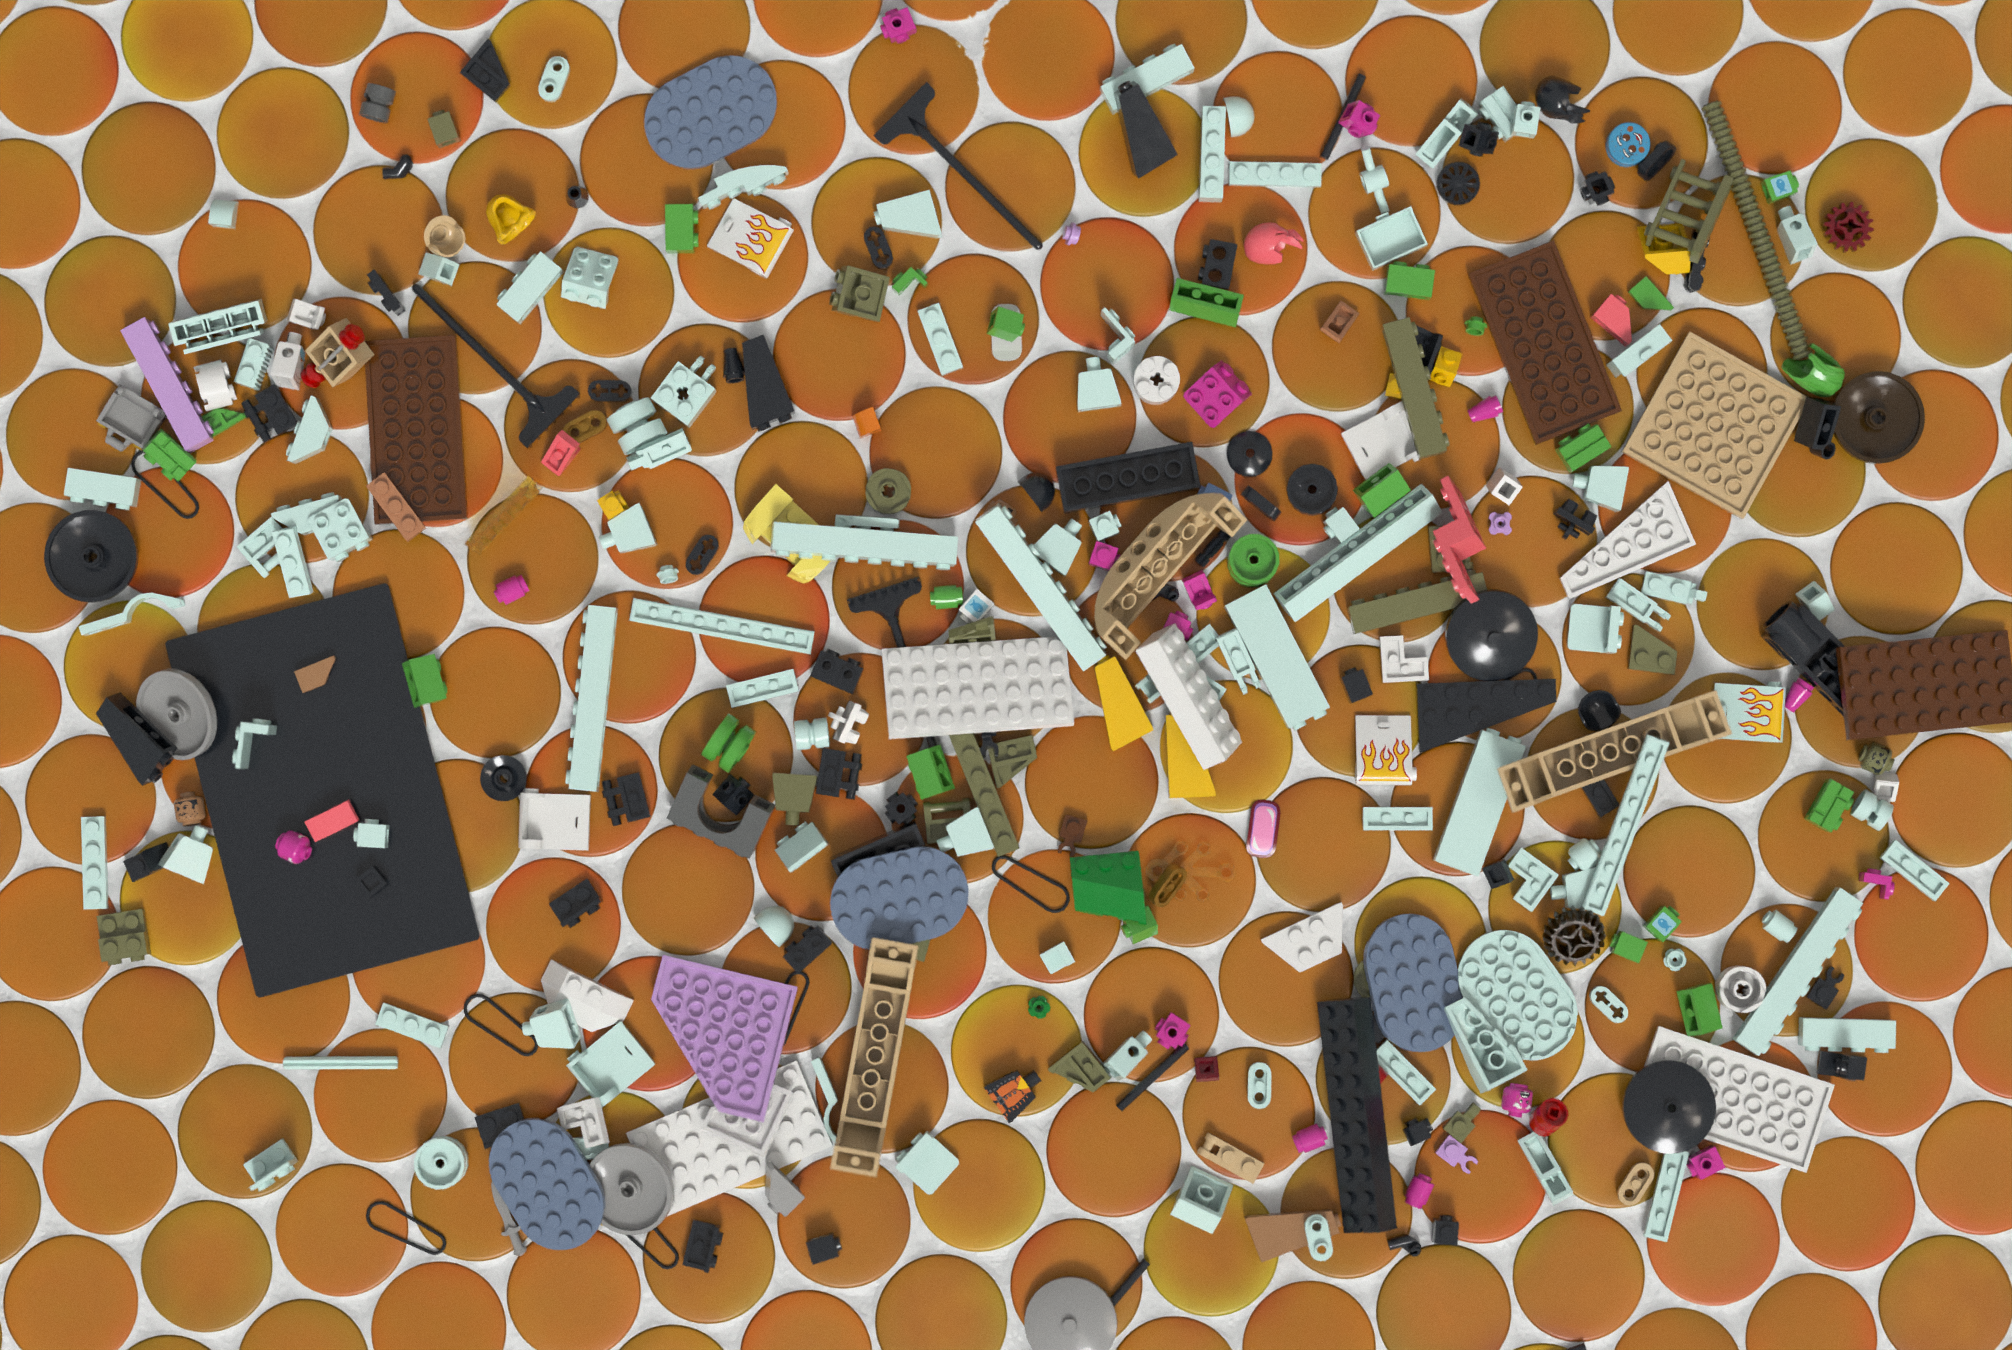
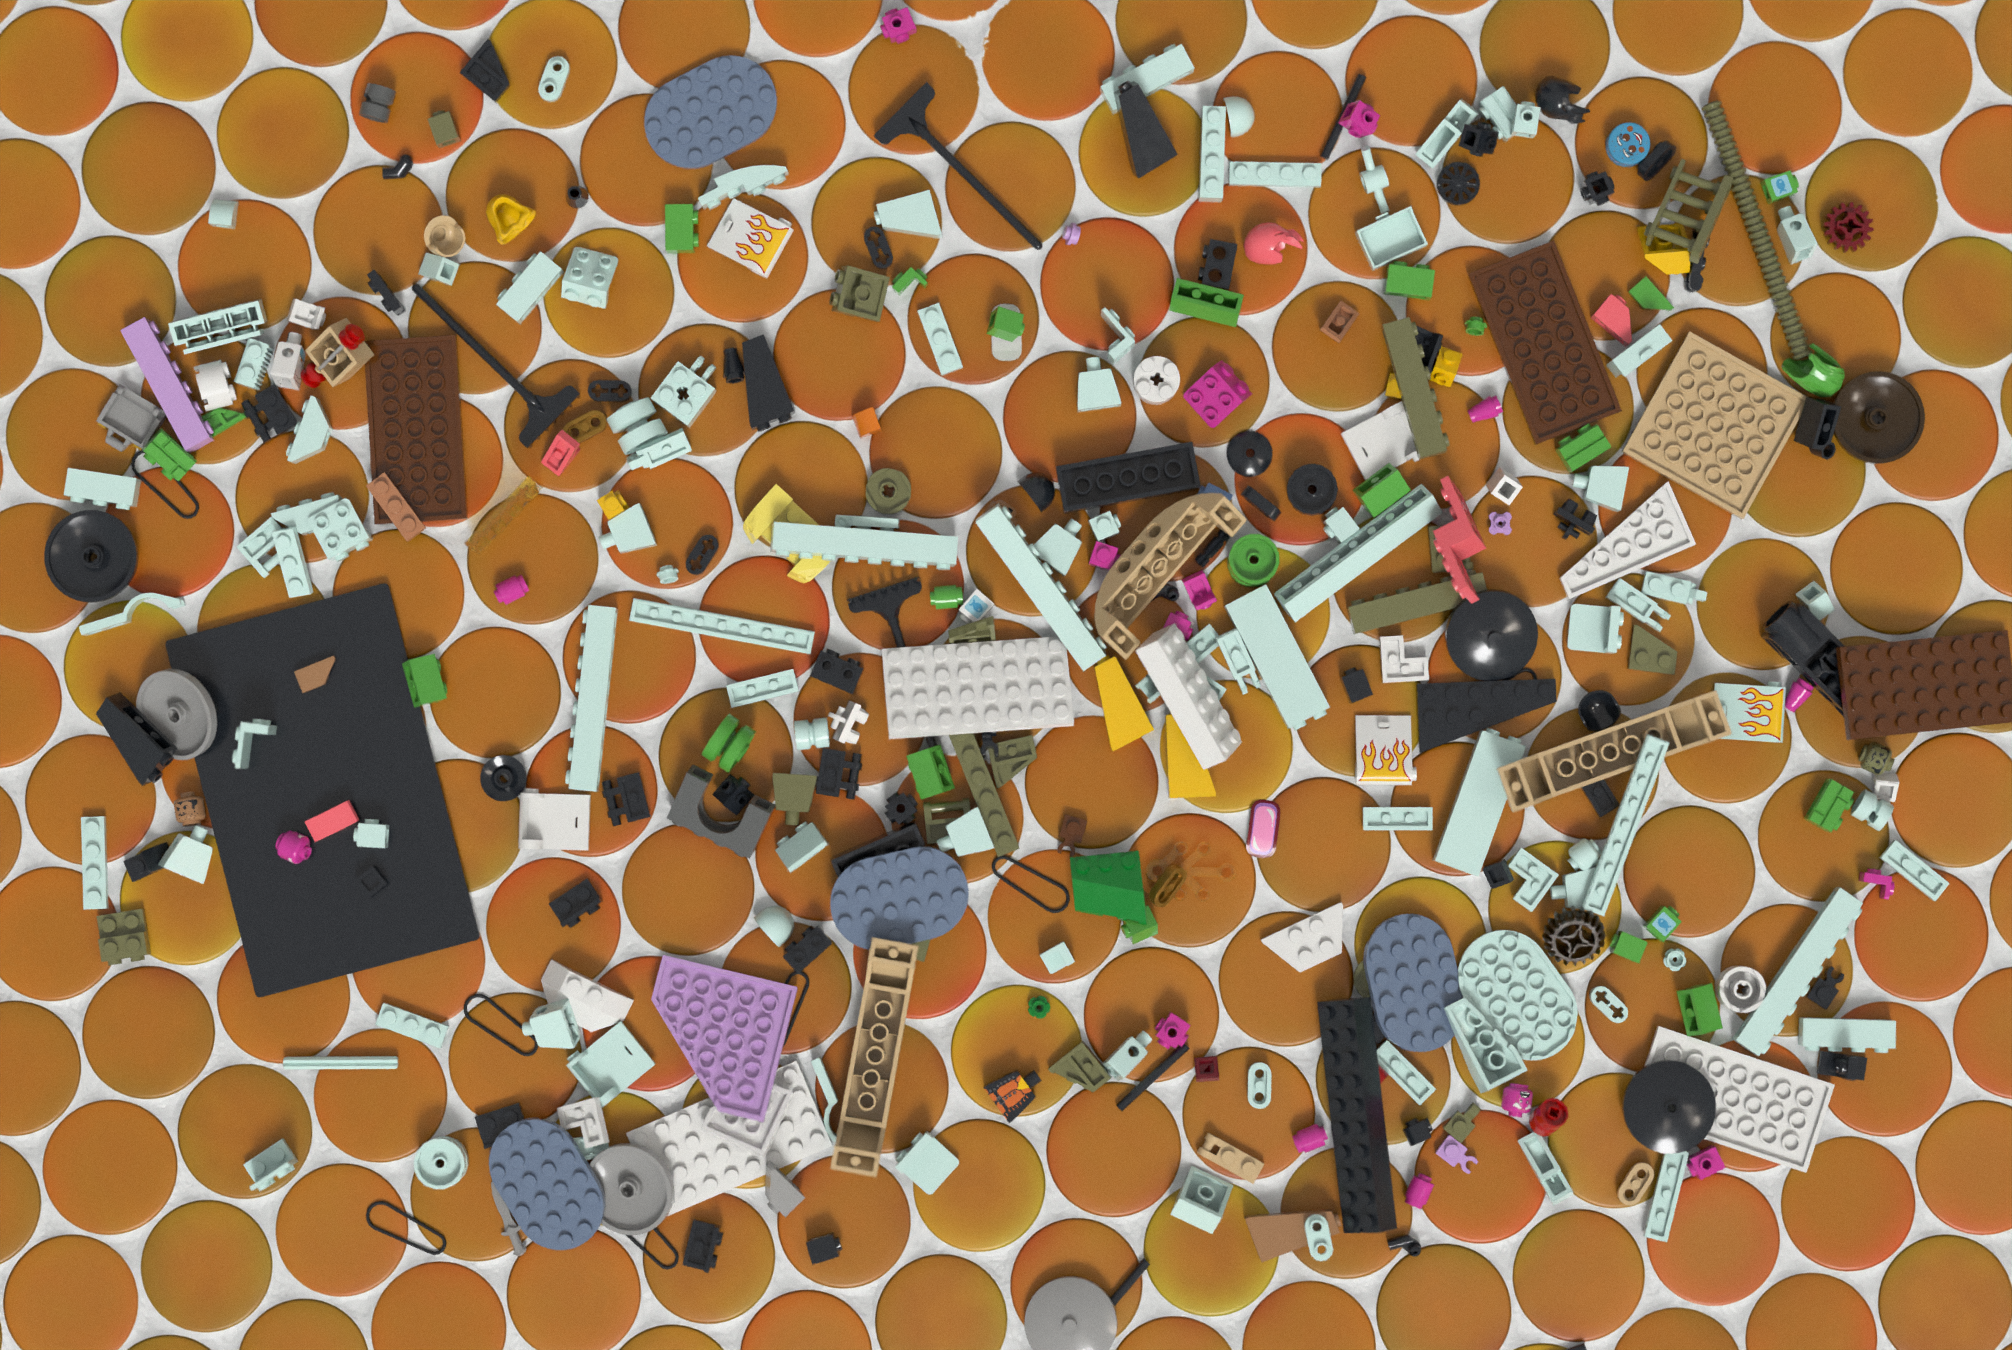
black brick [1431,1215,1459,1245] -> none
light aqua brick [1761,910,1797,943] -> none

